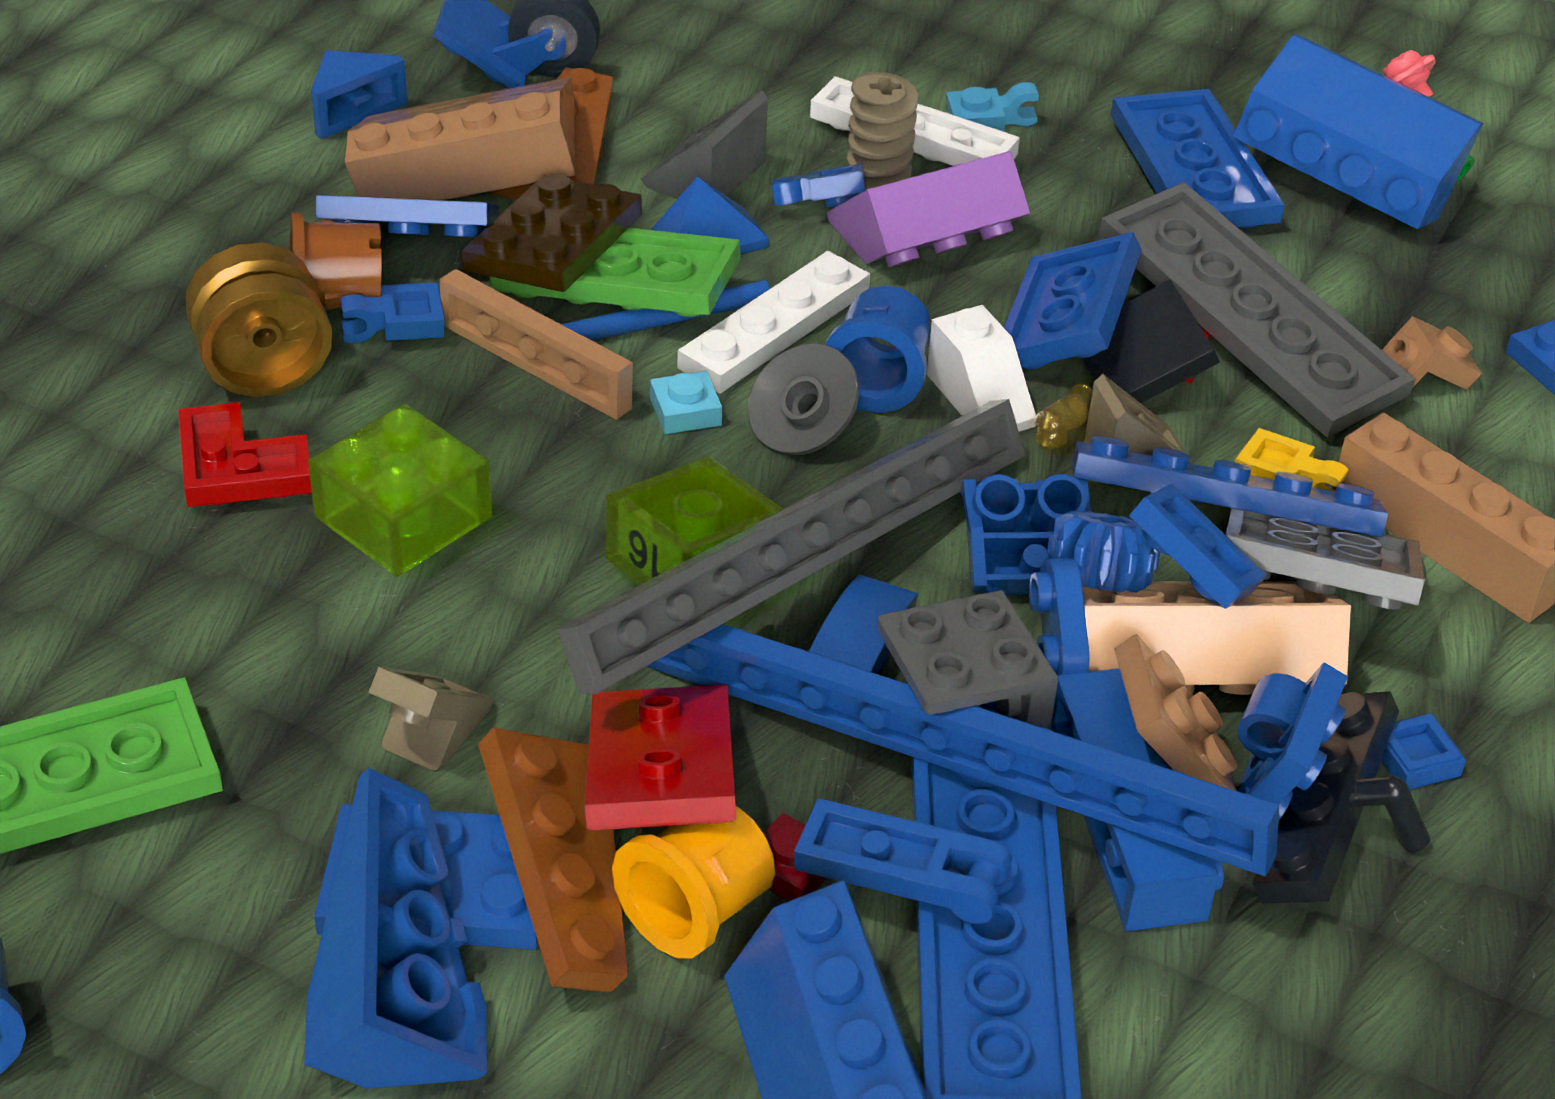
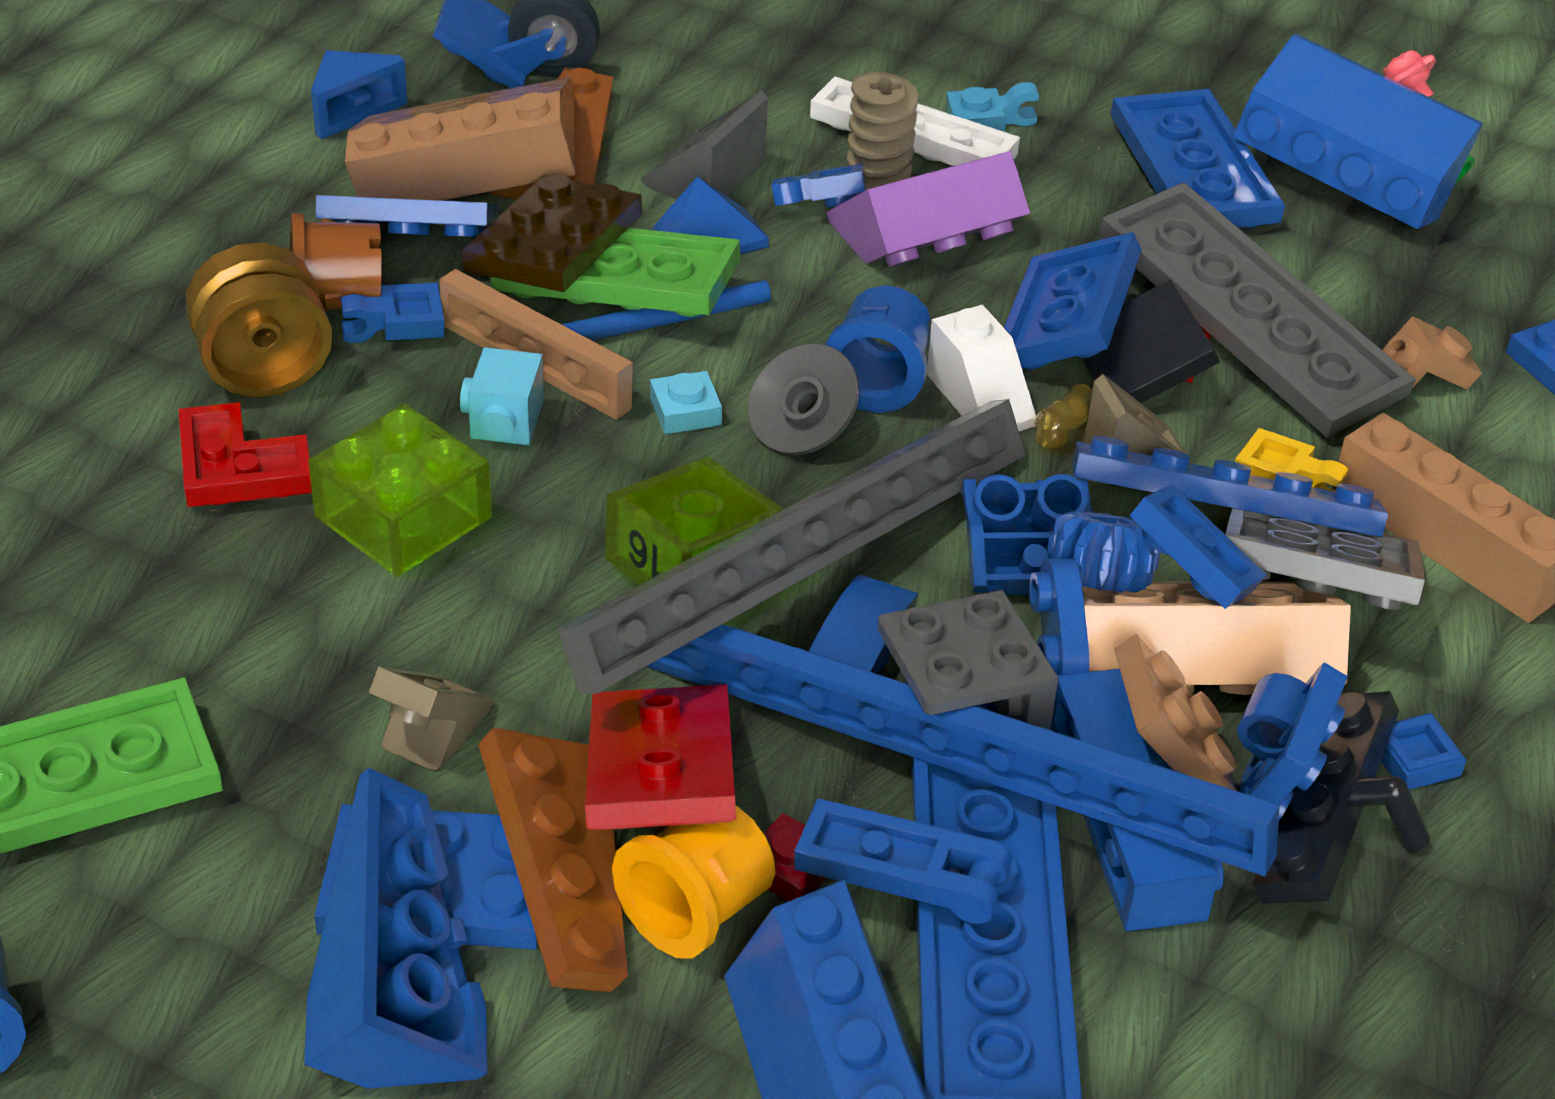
white plate [677,251,870,394] -> none
none -> medium azure brick [460,347,544,445]

